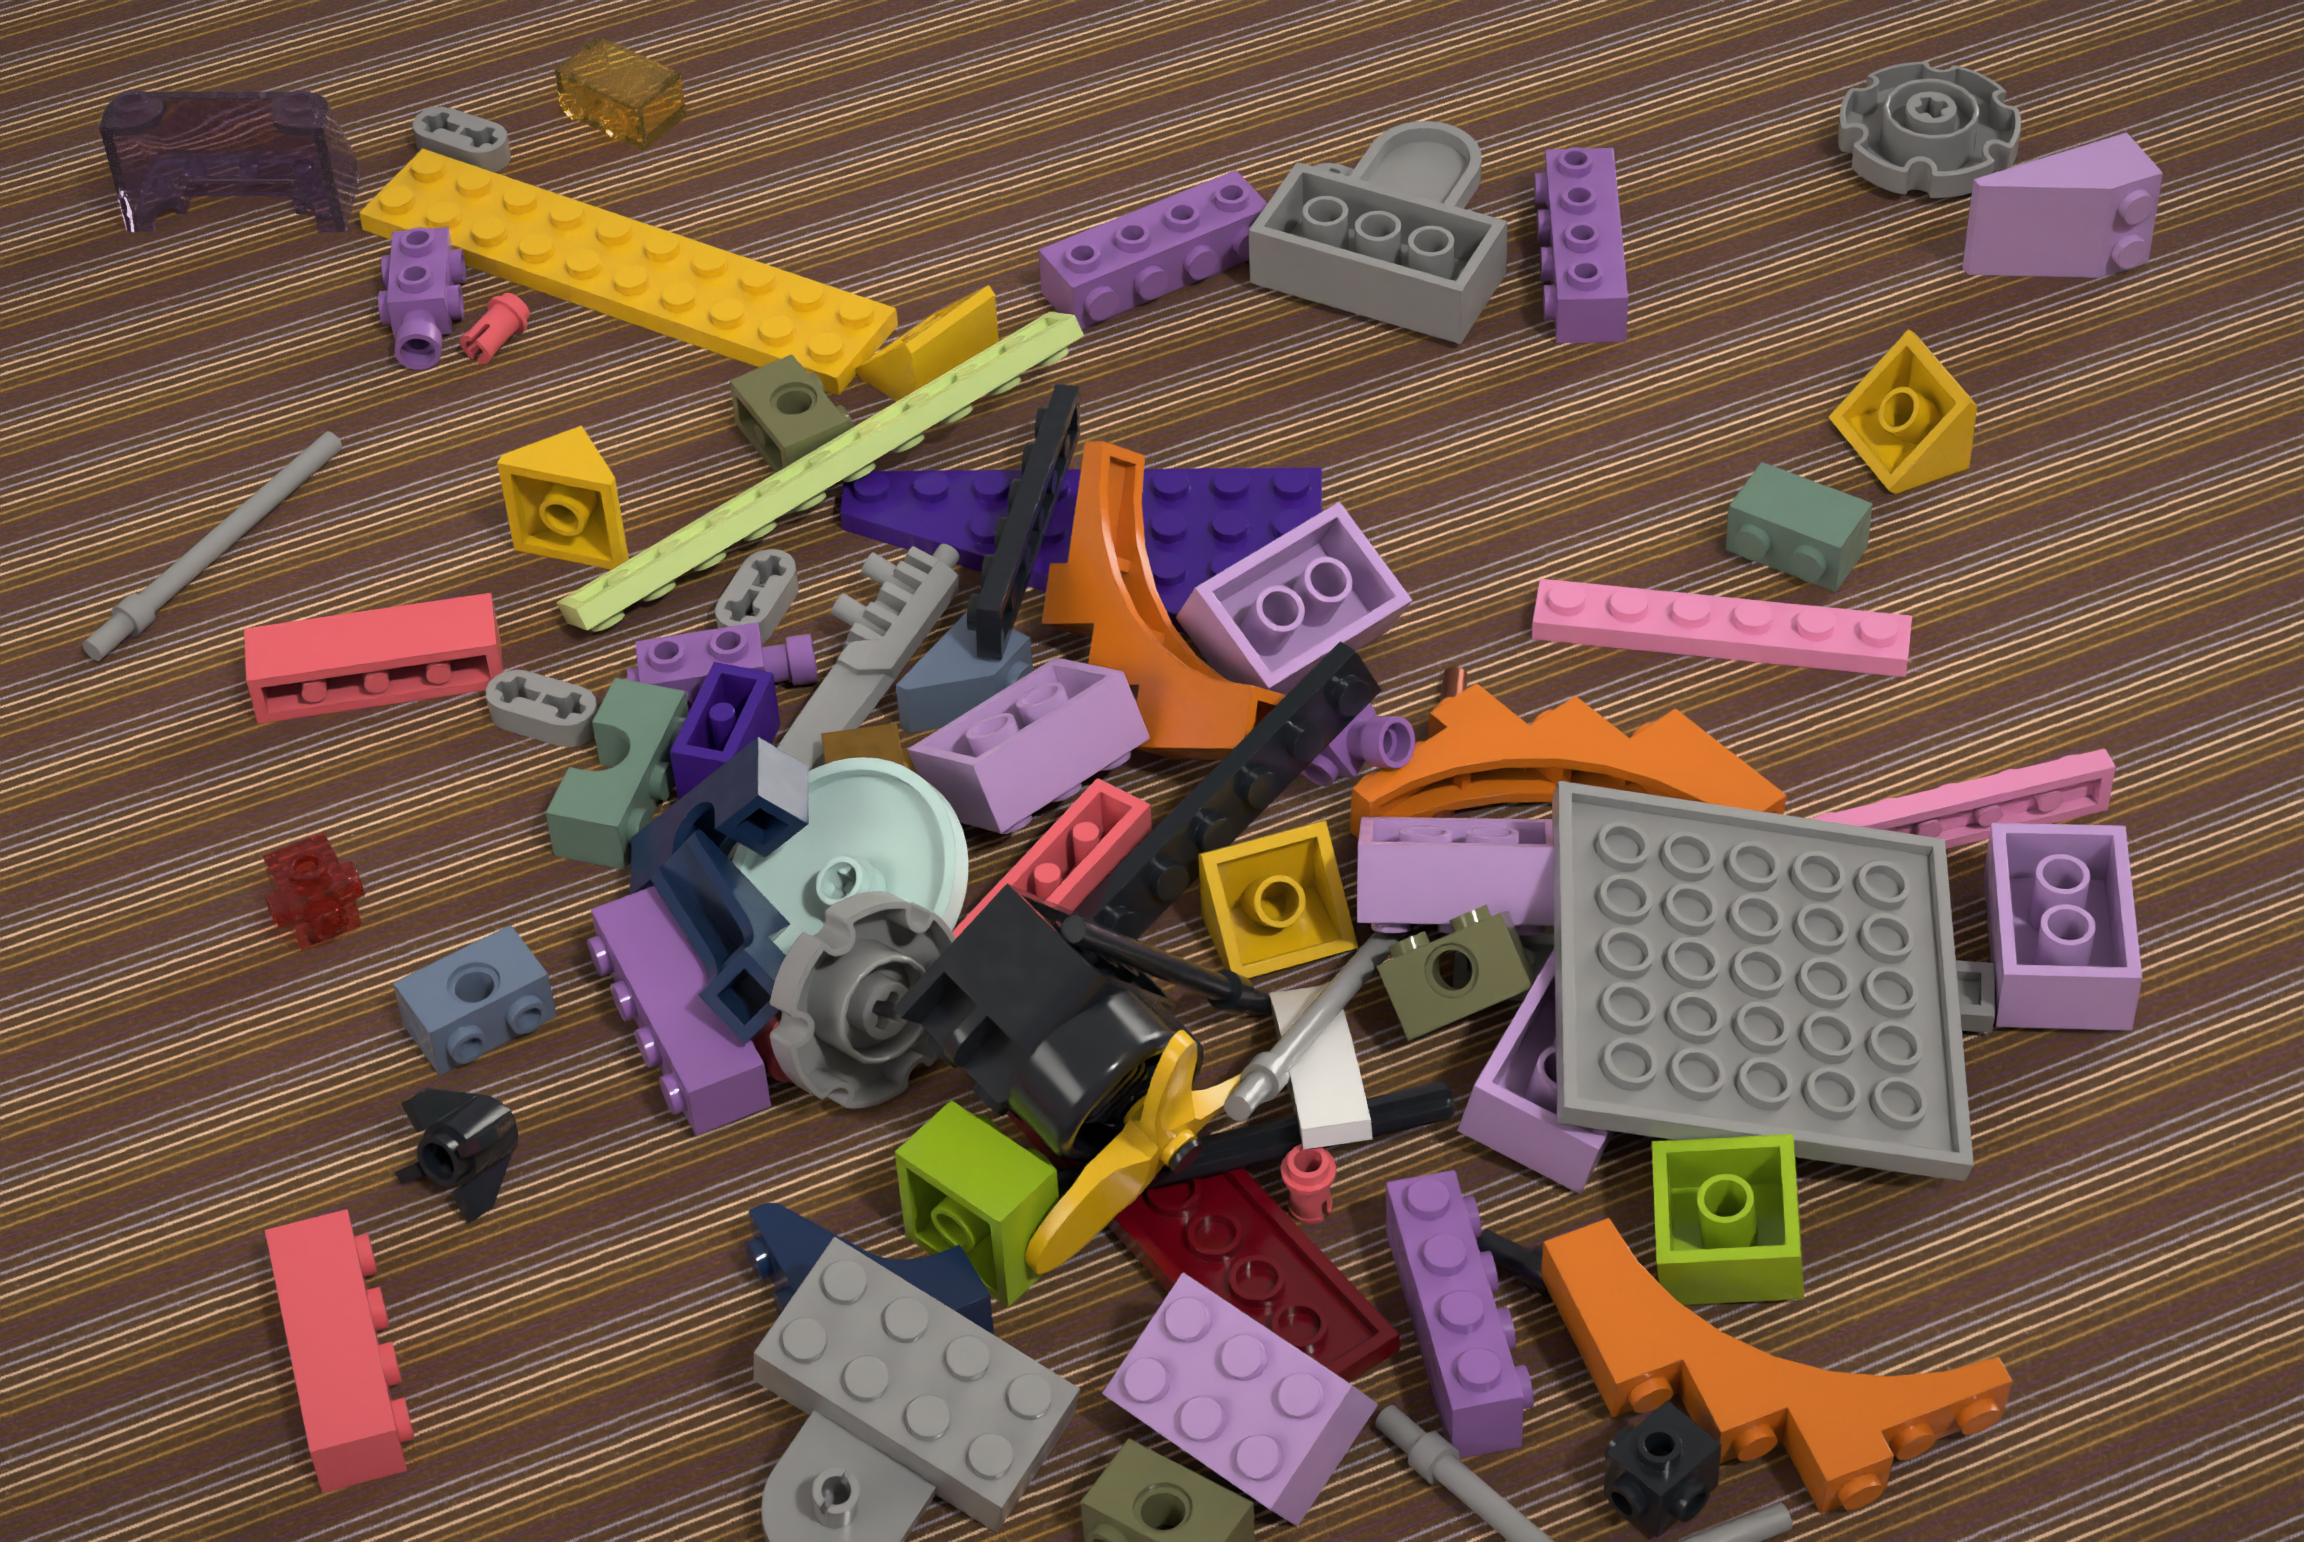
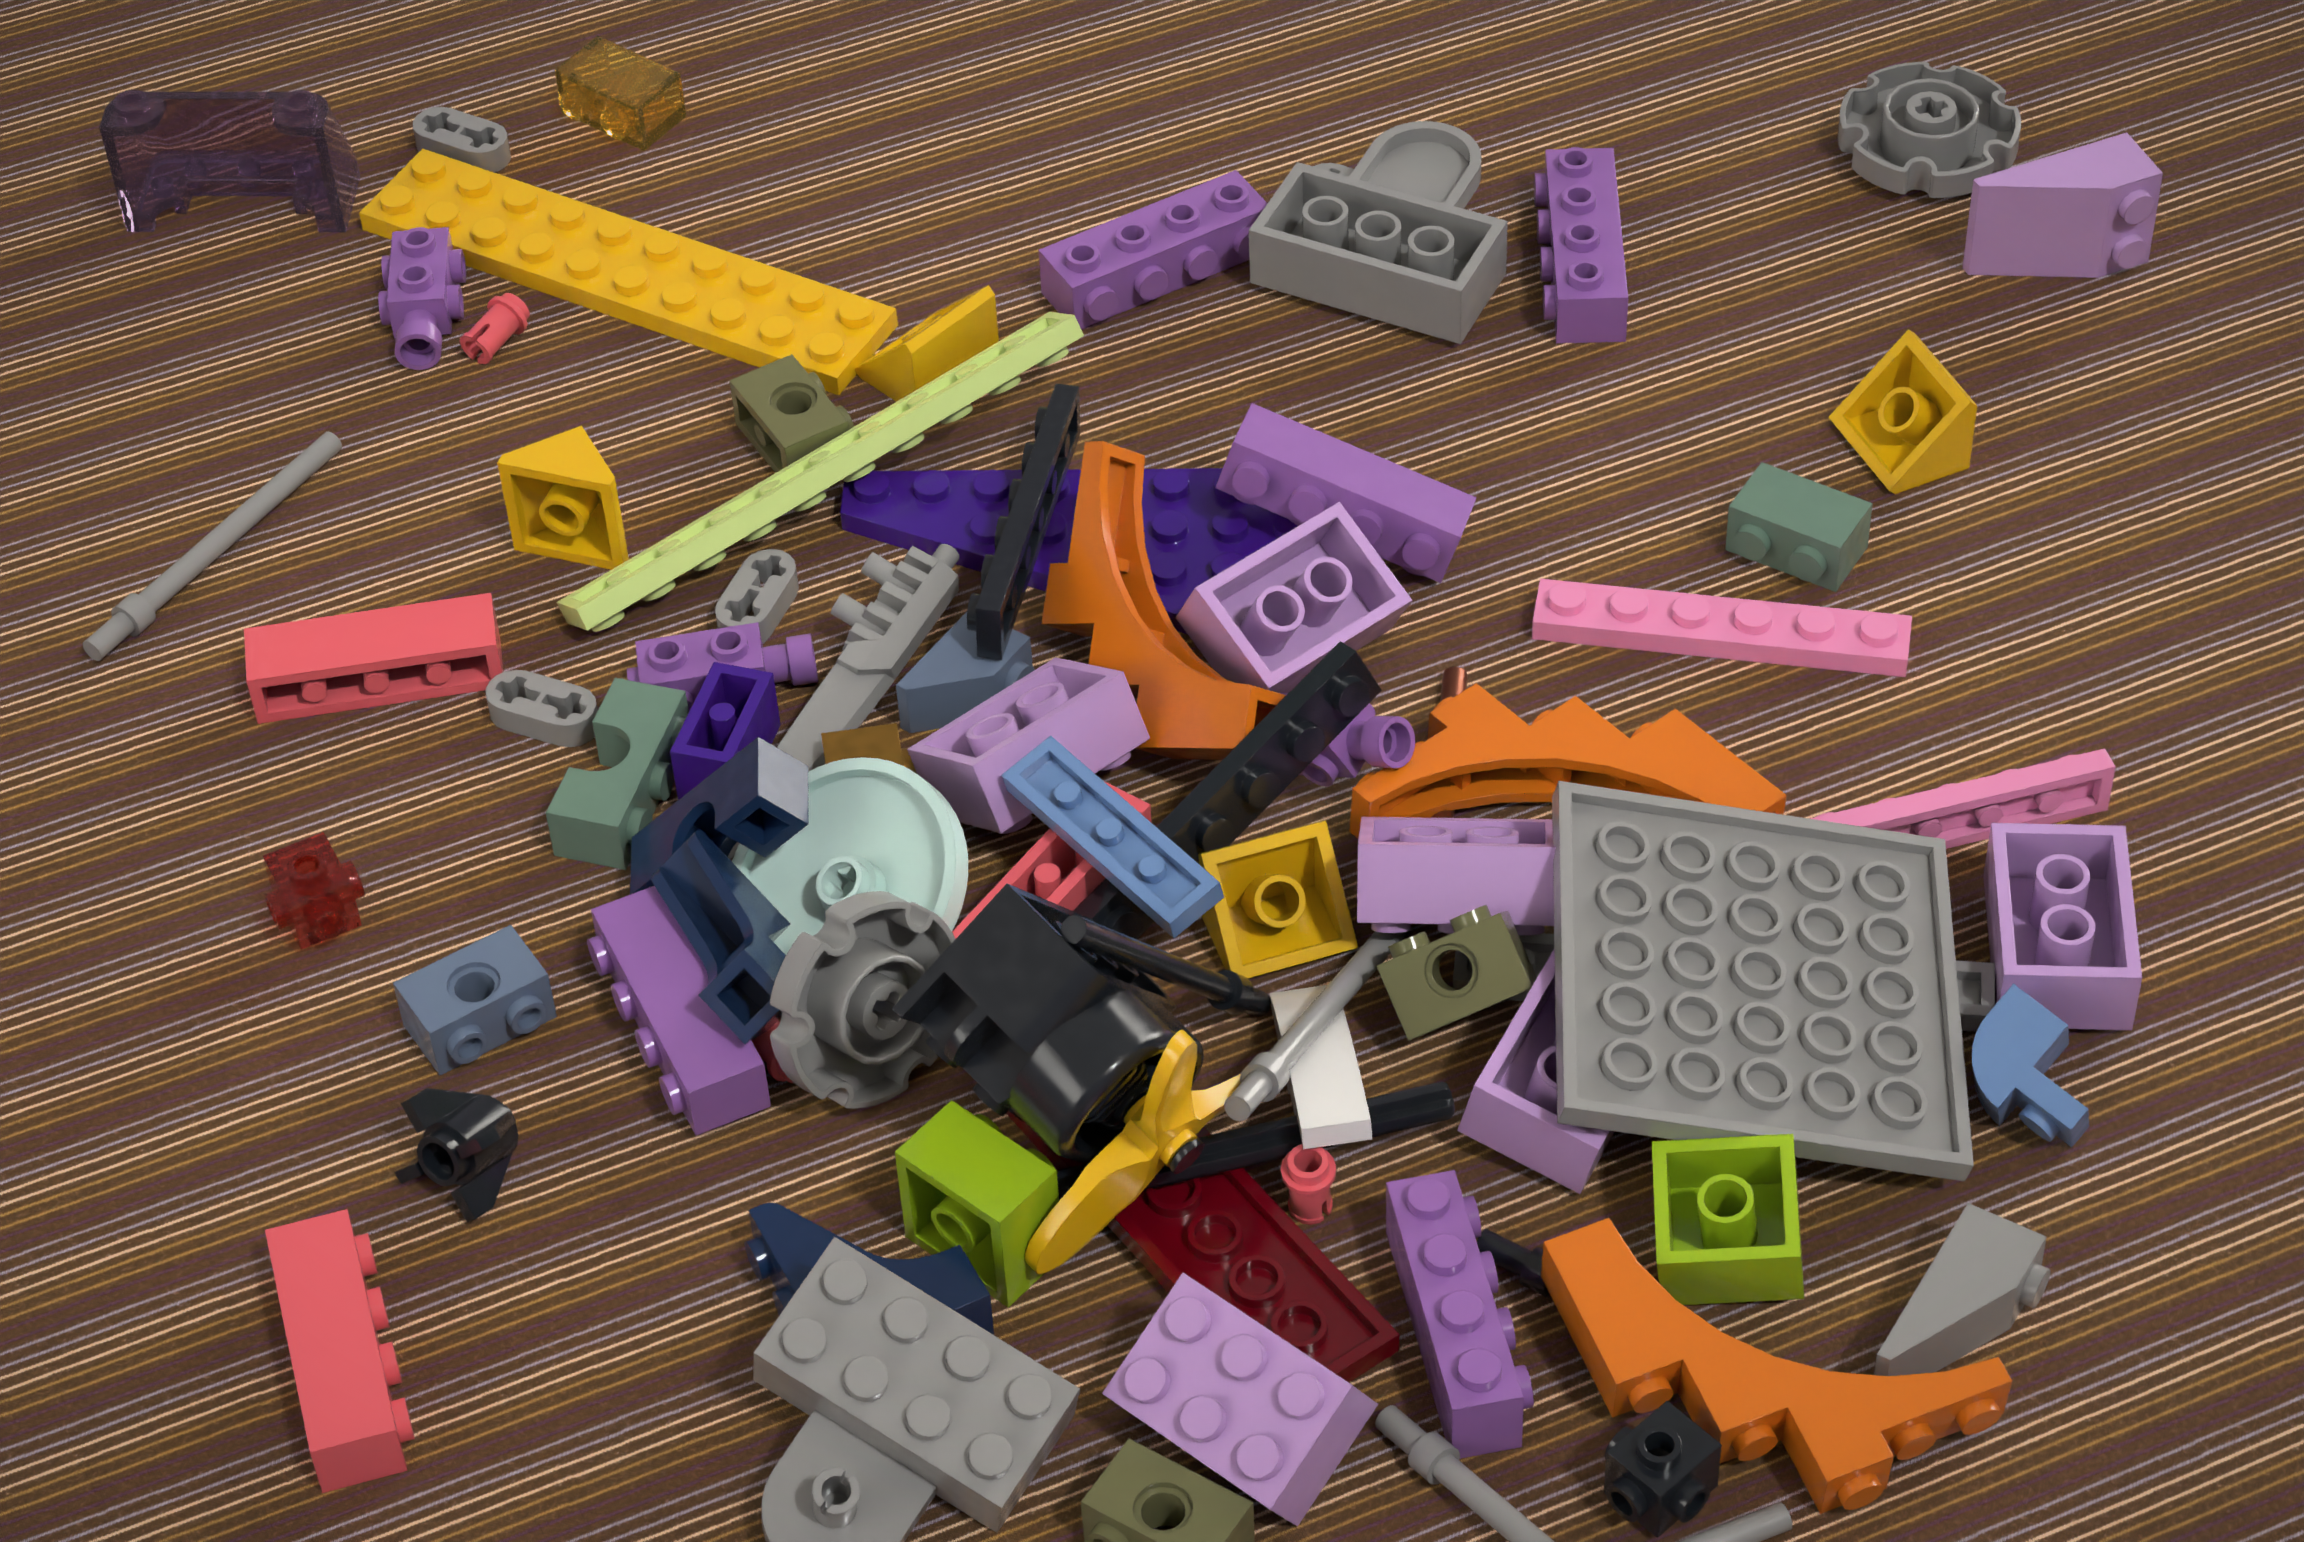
none -> medium blue plate [1001,736,1224,938]
none -> medium lavender brick [1215,403,1477,583]
none -> light grey slope [1874,1203,2051,1376]
none -> medium blue brick [1972,983,2089,1147]

